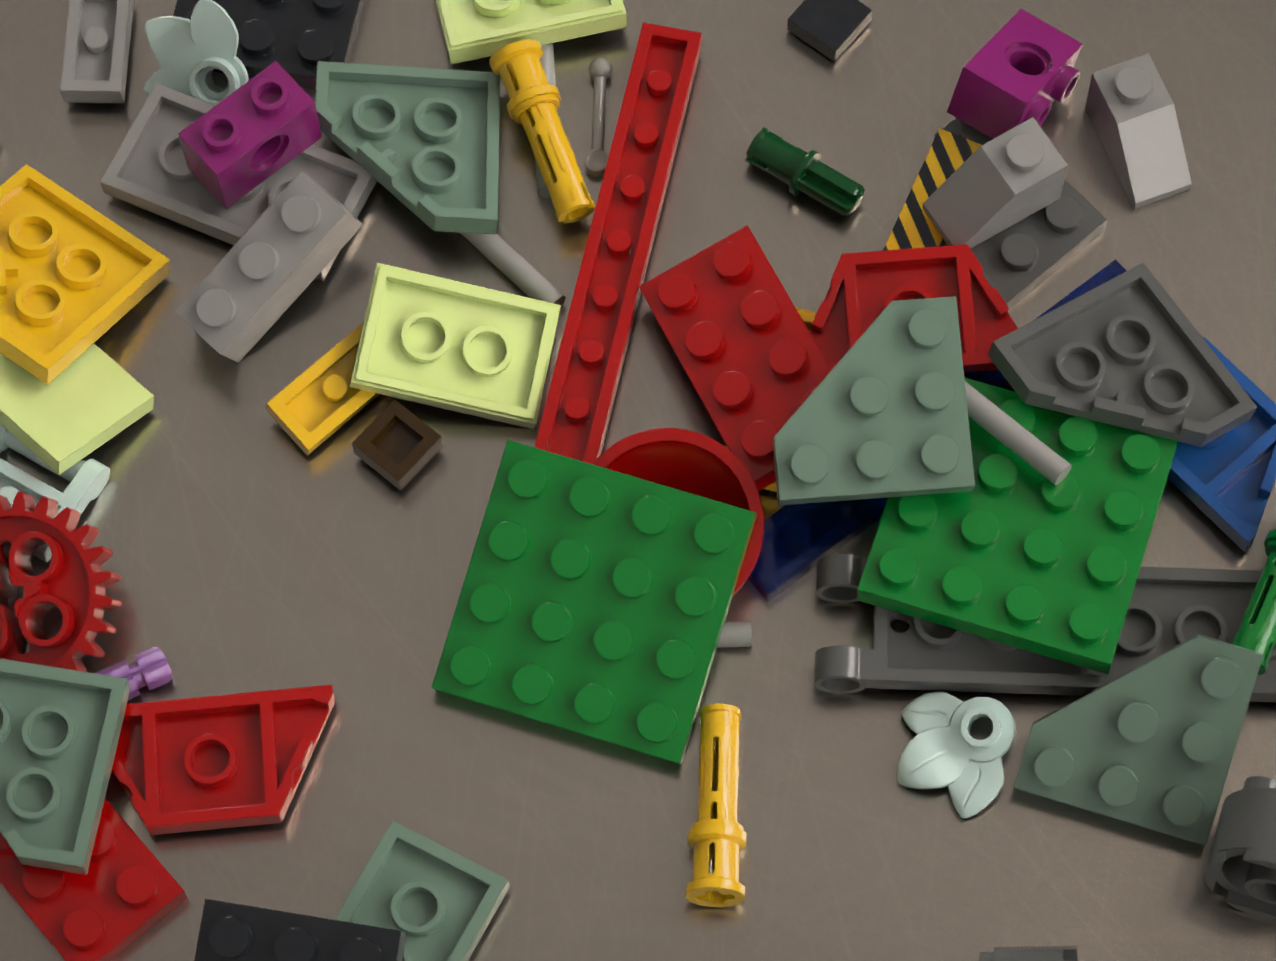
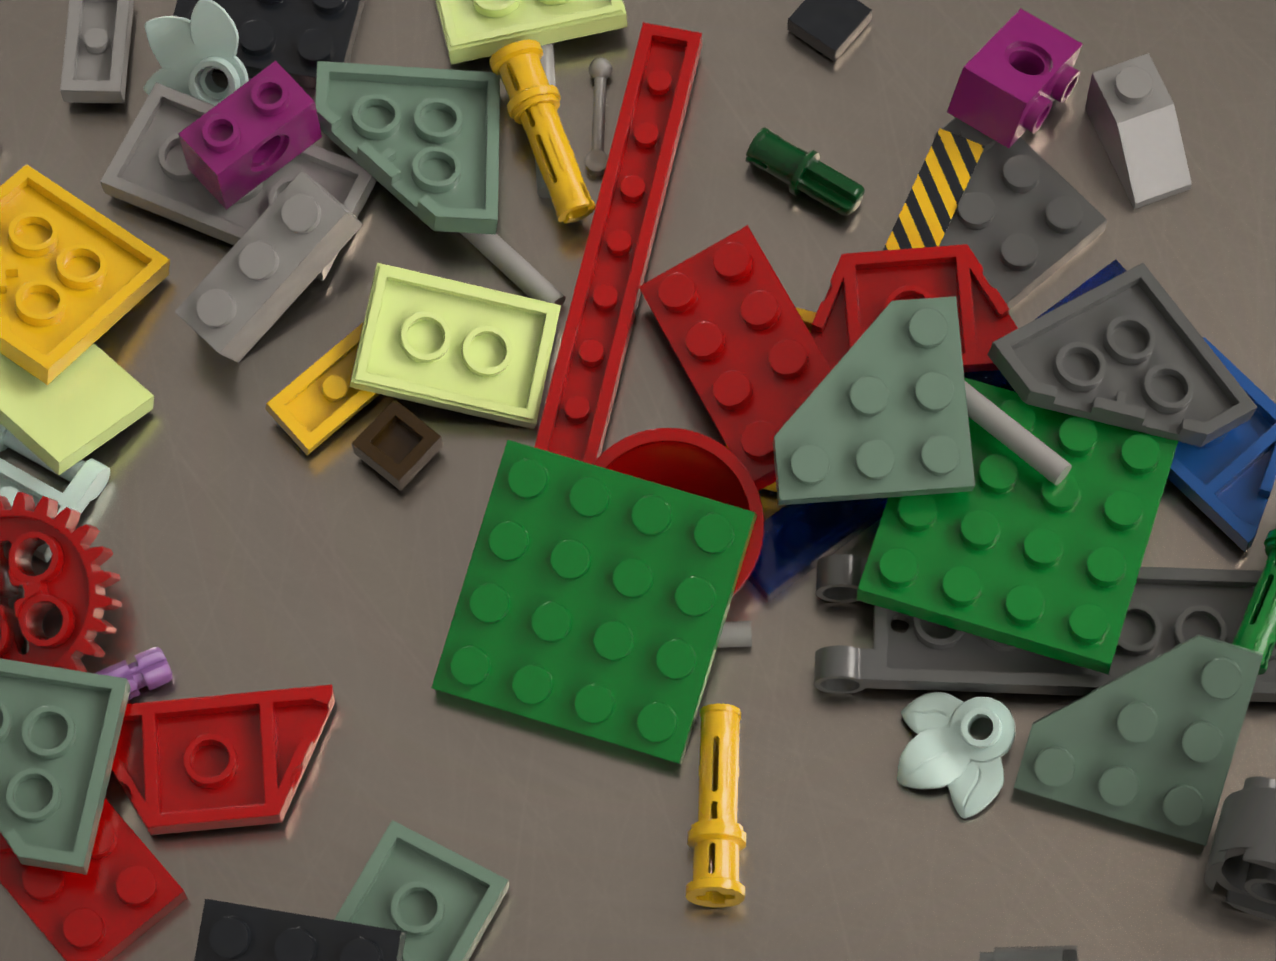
light grey slope [922,117,1068,249] -> none

